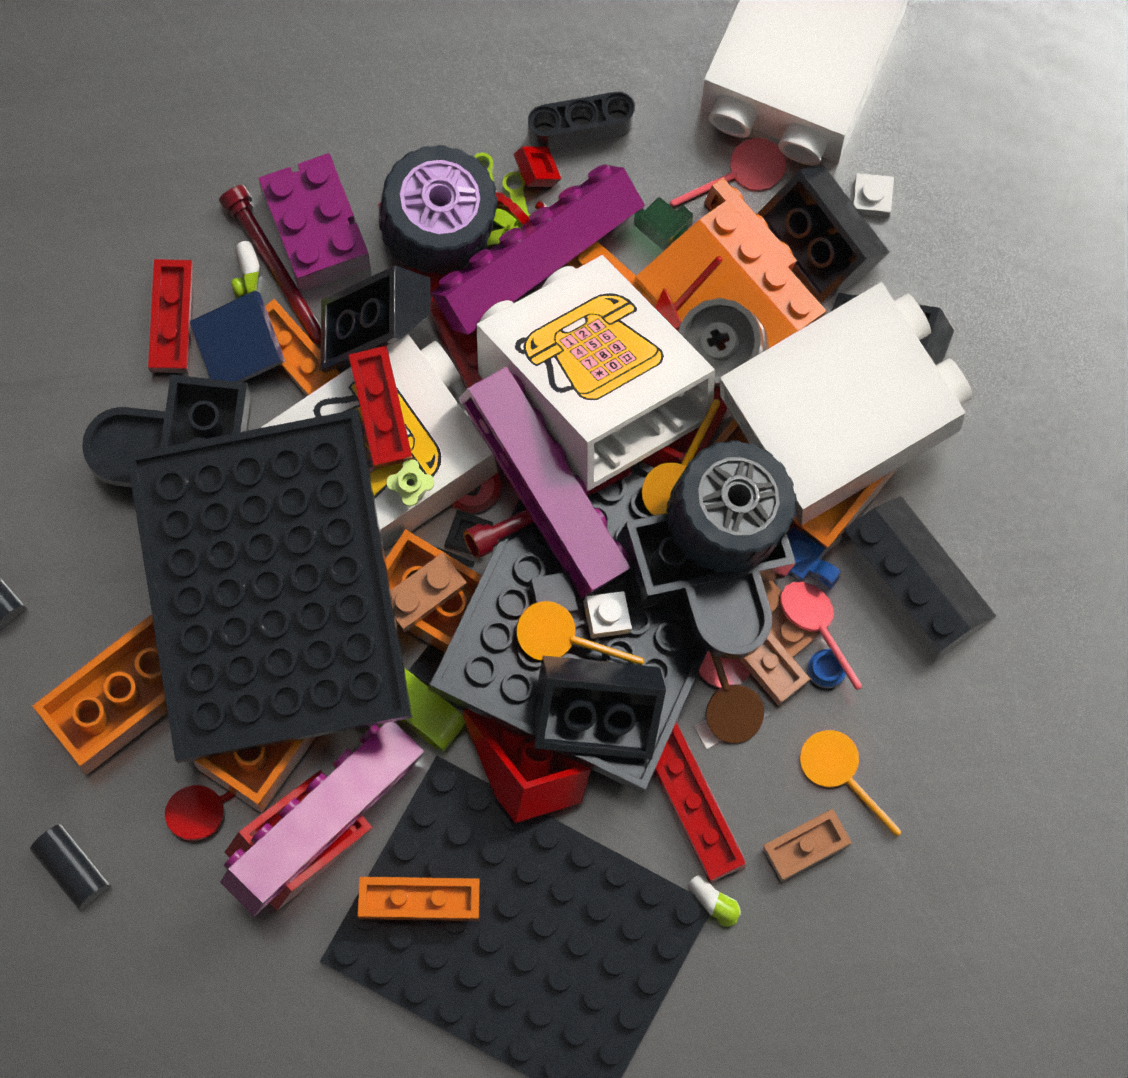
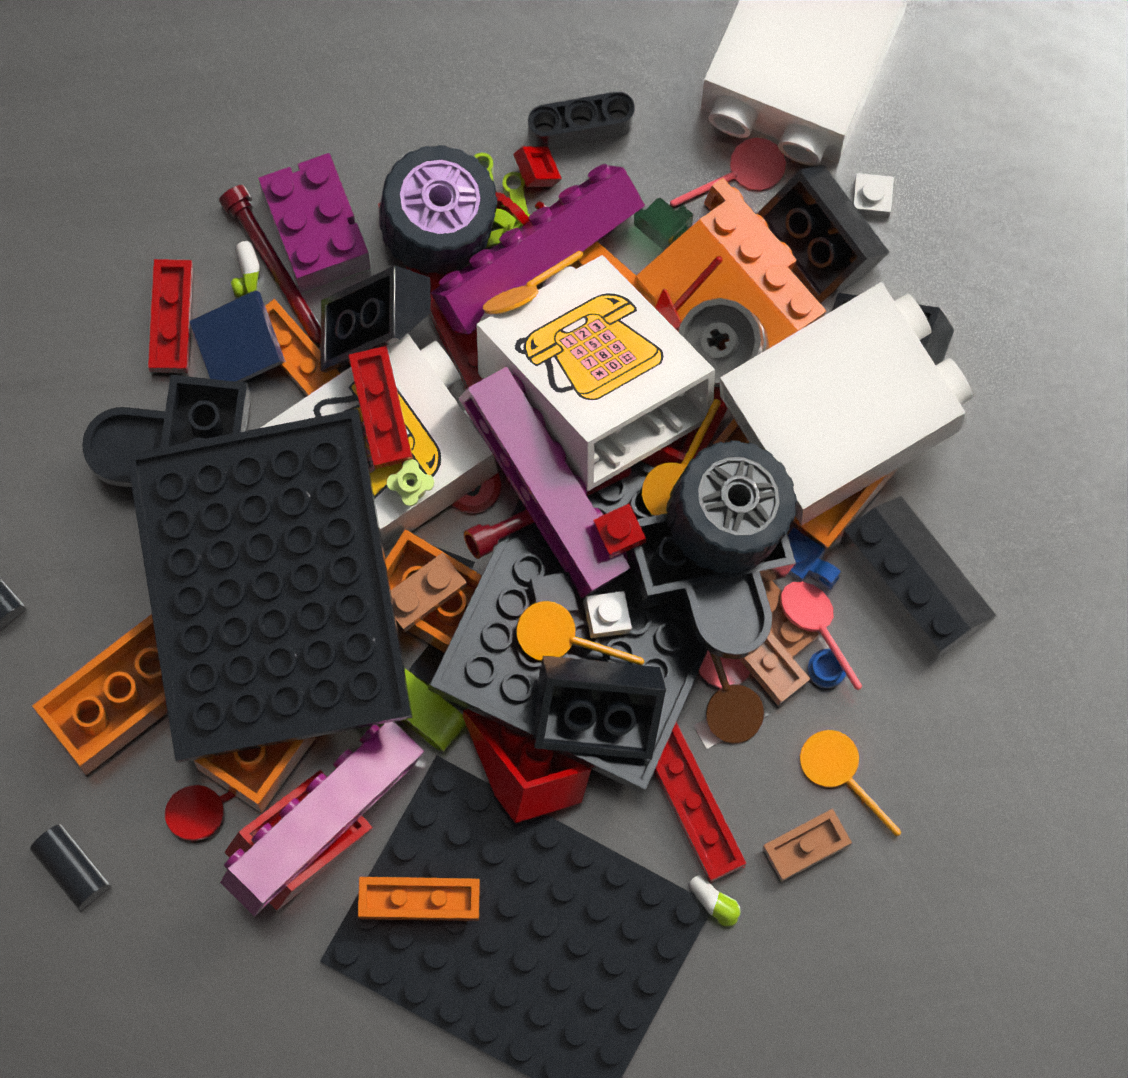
black tile [444,510,494,561] -> none
none -> light orange piece [483,251,583,314]
none -> red plate [593,504,646,558]

